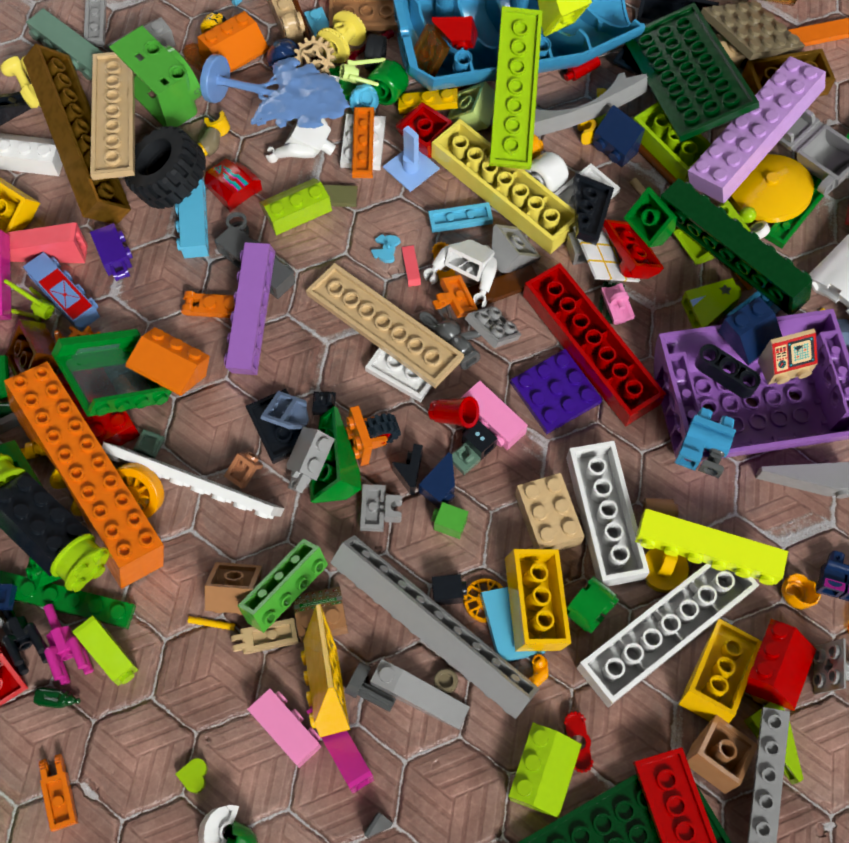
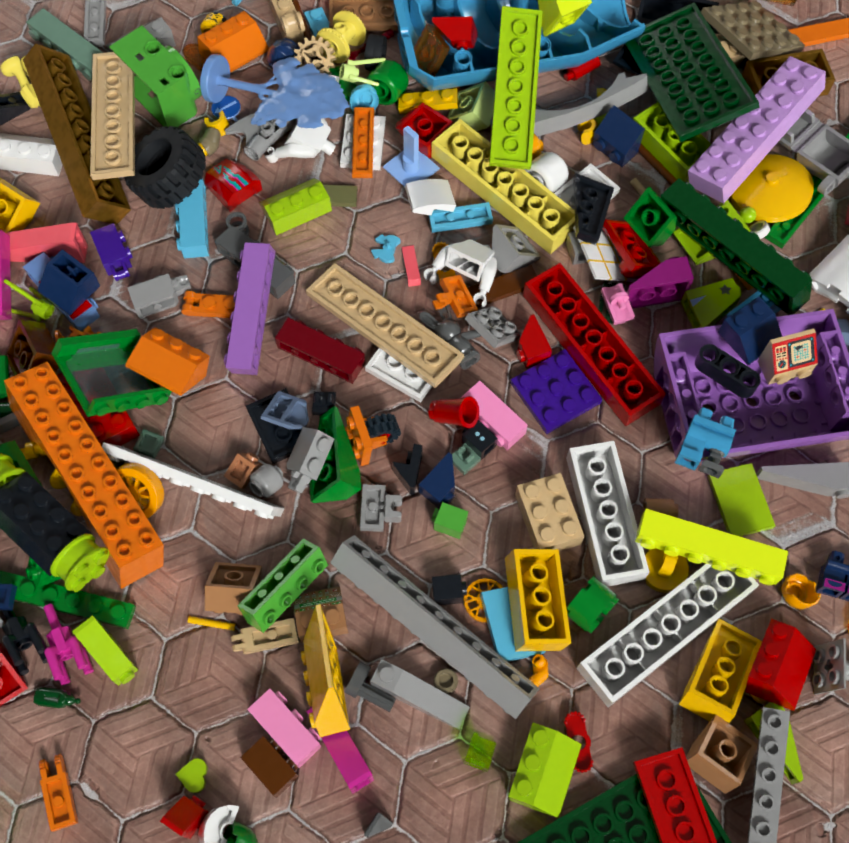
none -> dark blue slope [38,249,100,316]
none -> light grey hinge [127,273,192,319]
none -> red slope [160,795,209,839]
none -> blue piece [211,96,241,122]
none -> light grey pin [225,113,296,161]
none -> reddish brown brick [240,736,299,798]
none -> light grey head [249,464,283,498]
none -> dark red brick [275,317,365,384]
none -> white slope [405,179,456,215]
none -> clear neon green panel [464,732,496,772]
none -> red slope [516,314,552,369]
none -> magenta slope [627,256,694,309]
none -> lime tile [707,463,775,536]

